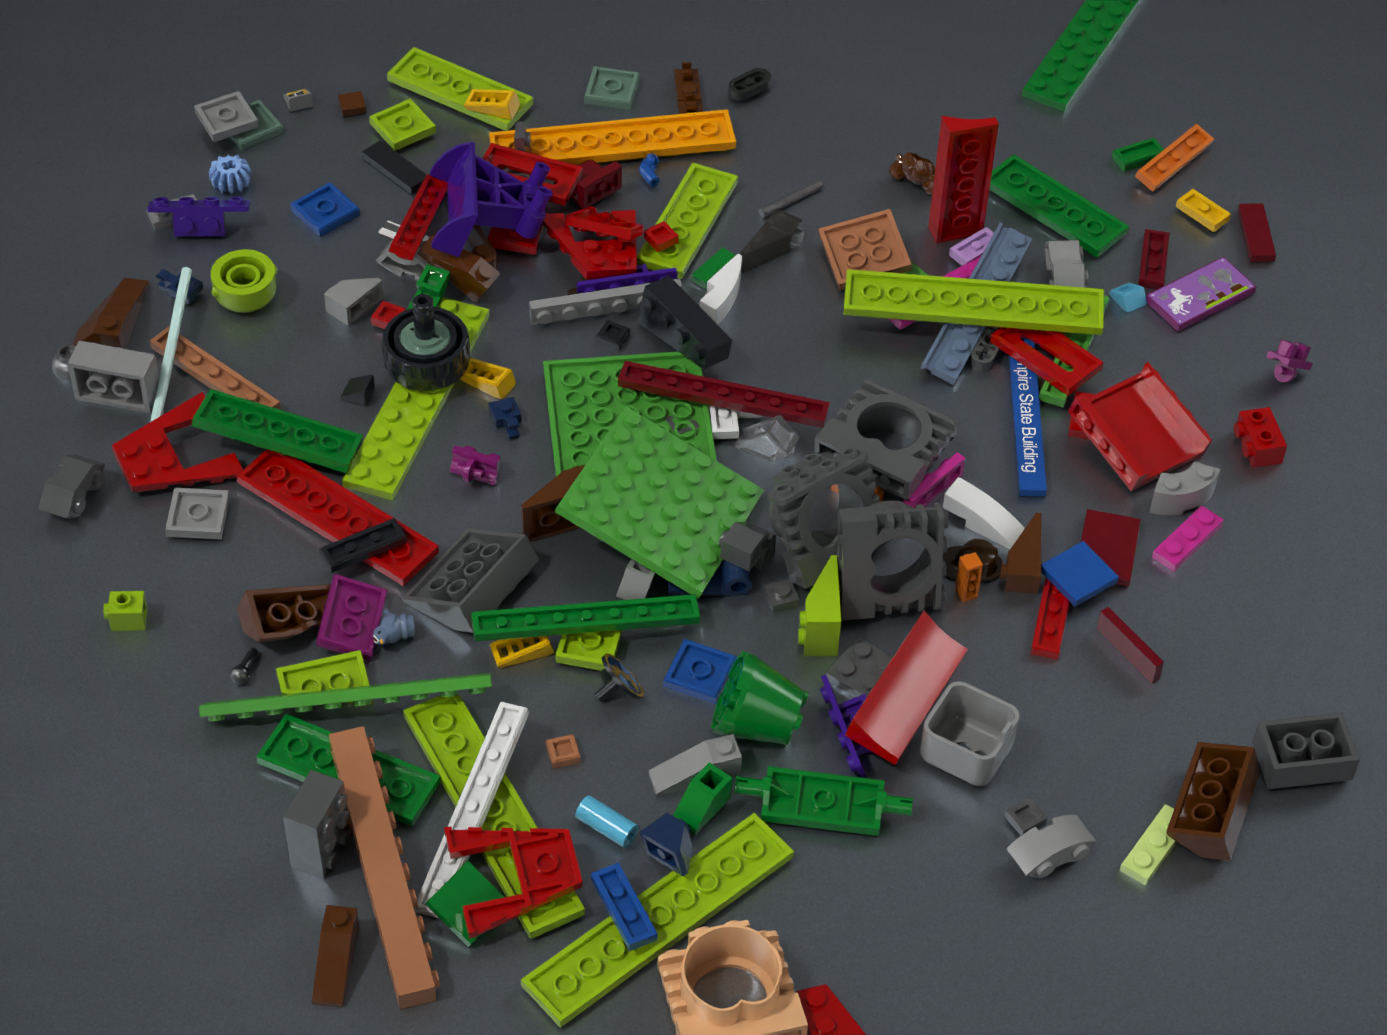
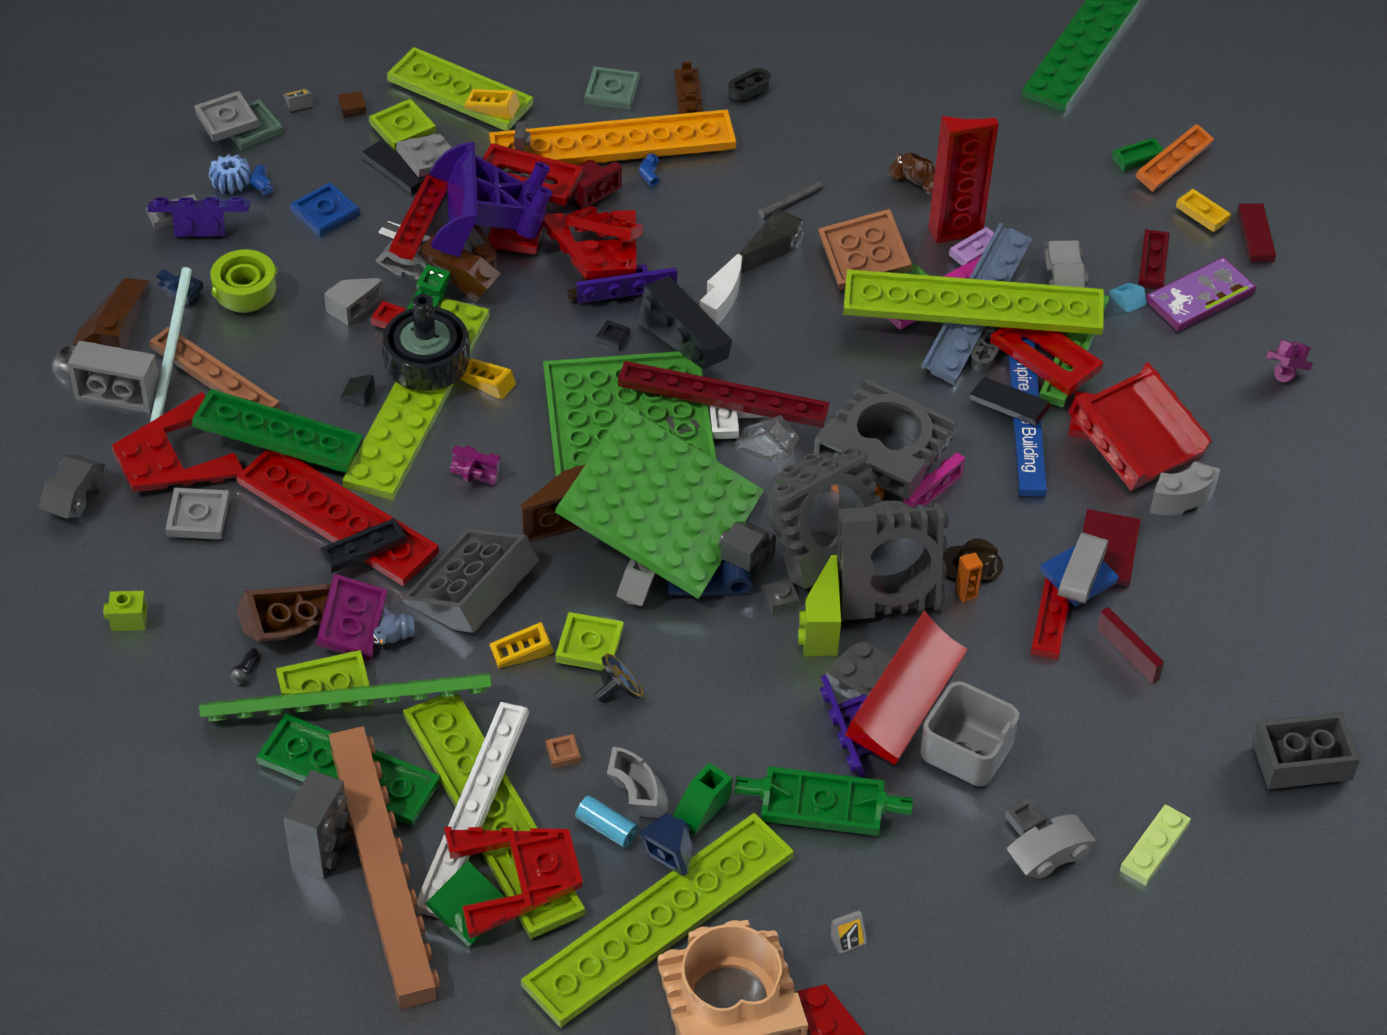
reddish brown slope [312,905,359,1008] -> none
green plate [471,594,700,642] -> none
dark blue plate [488,397,522,439] -> none
light grey plate [529,279,682,325] -> none
blue plate [591,862,658,952] -> none
lime plate [636,163,738,279] -> none
red plate [644,221,679,252] -> none
light grey slope [648,734,742,797] -> none
blue tile [663,639,737,704] -> none
green tile [691,247,736,290] -> none
green cone [711,651,808,745] -> none
white slope [943,477,1025,549] -> none
green plate [990,154,1129,258] -> none
reddish brown slope [1000,513,1041,594] -> none
dark pink plate [1152,506,1224,572] -> none
reddish brown slope [1166,742,1260,861] -> none
red brick [1234,407,1287,468] -> none
none -> blue arm [250,165,273,195]
none -> light grey plate [396,134,452,177]
none -> light grey brick [607,747,668,818]
none -> slope [830,911,866,953]
none -> black tile [970,377,1051,426]
none -> light grey beam [1058,532,1109,604]

